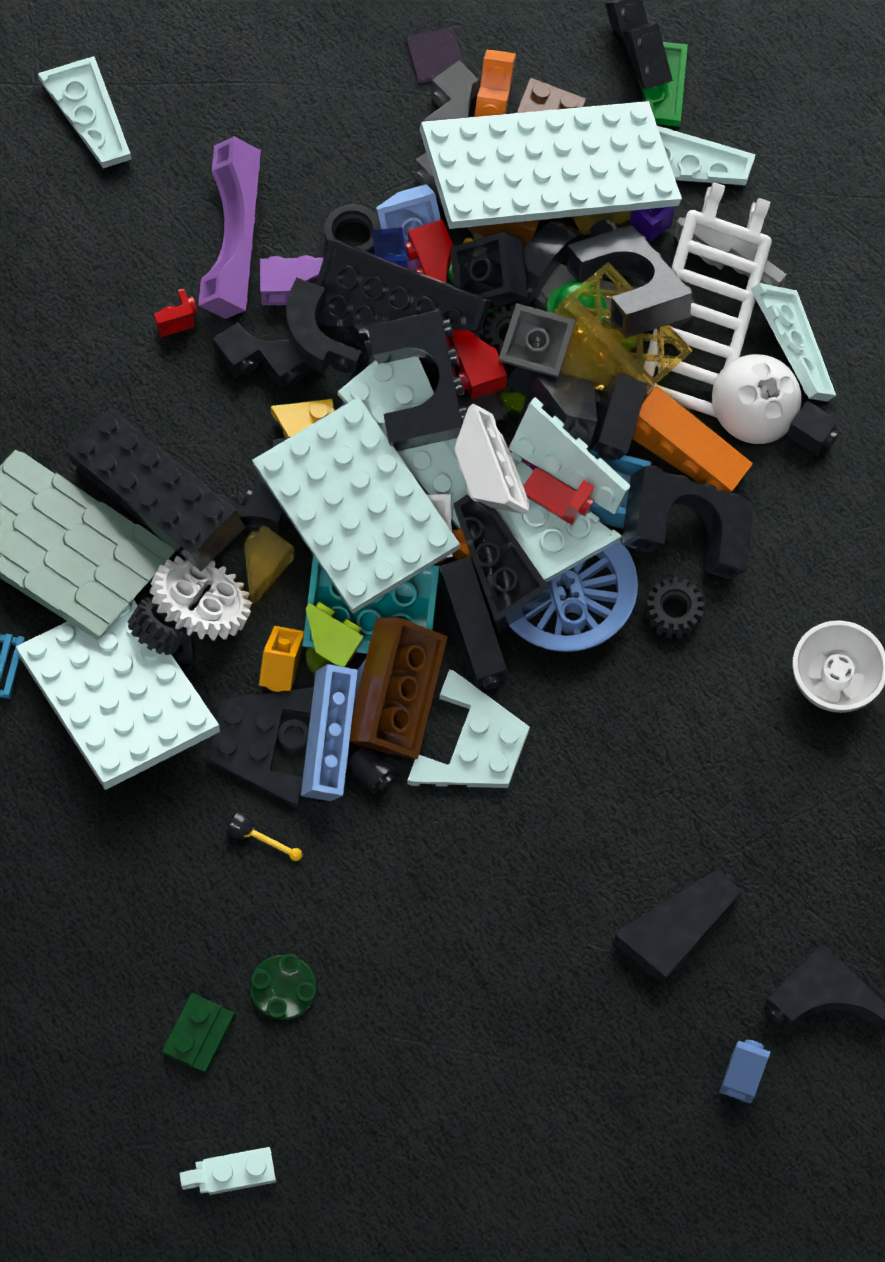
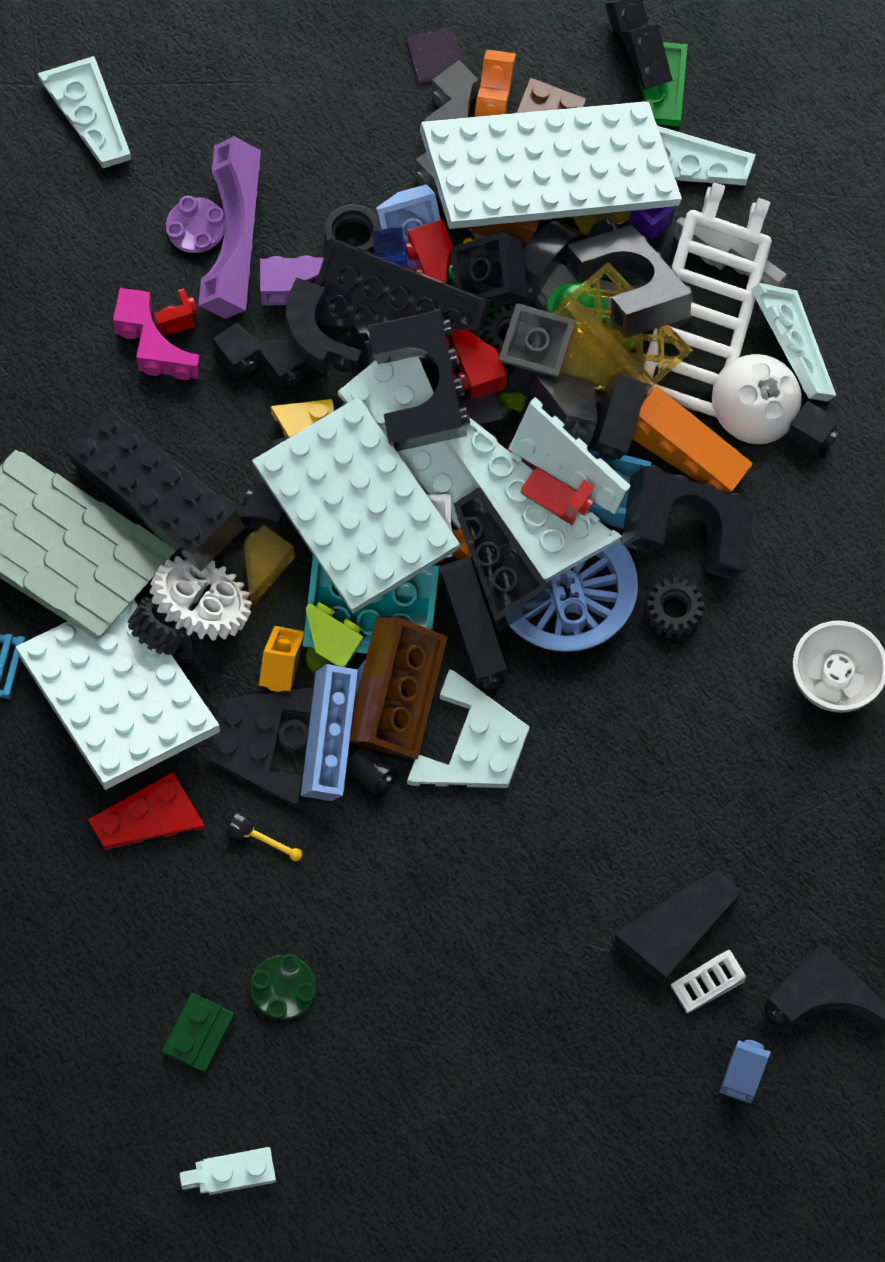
white wedge [454,404,530,514] -> none
none -> red wing [88,773,205,850]
none -> dark pink arch [113,288,201,380]
none -> medium lavender dish [166,196,226,253]
none -> white slope [671,950,746,1014]

